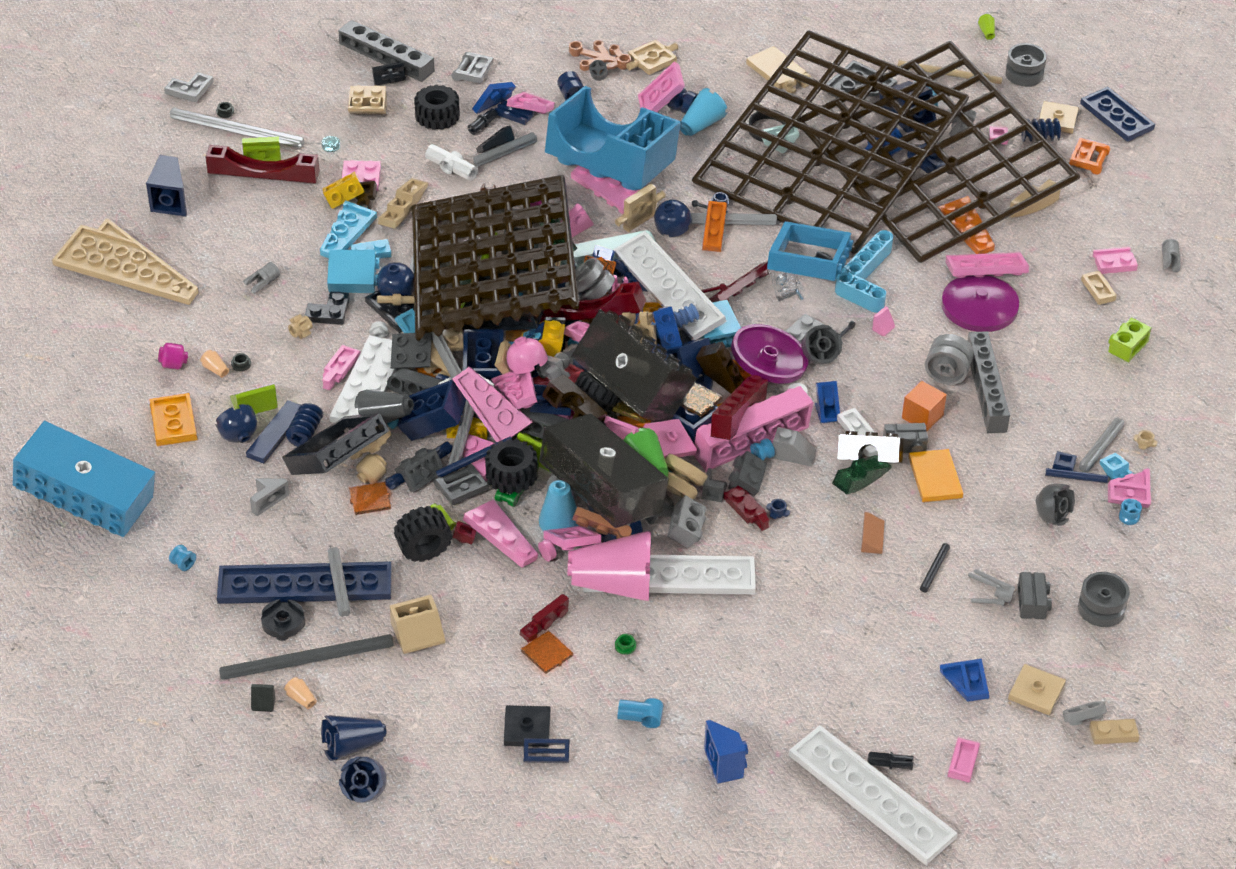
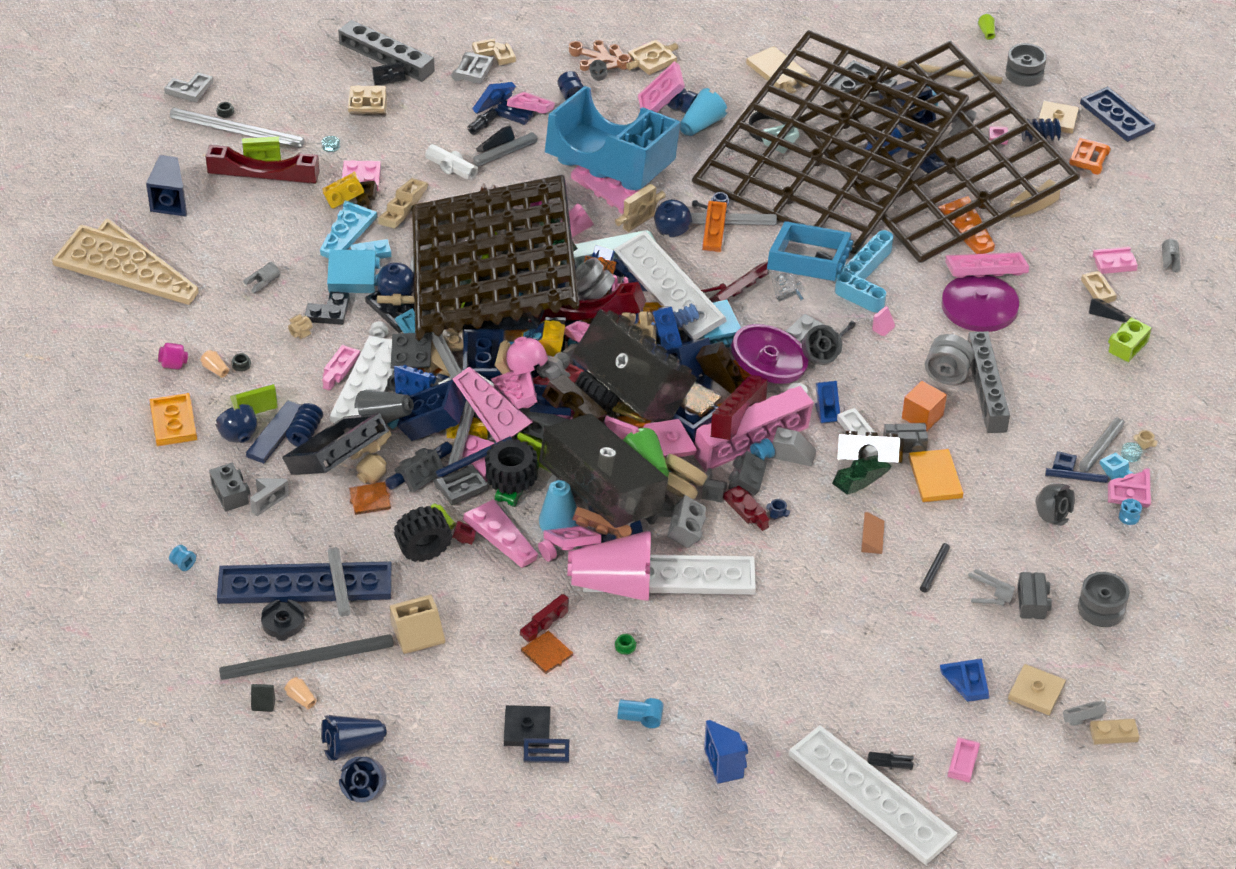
dark azure piece [12,420,155,537] -> none
black tyre [414,85,460,130] -> none
none -> dark grey brick [209,462,251,512]
none -> blue hinge [394,365,436,396]
none -> tan plate [472,39,516,65]
none -> black slope [1088,298,1131,322]
none -> clear light blue tile [1121,442,1142,462]

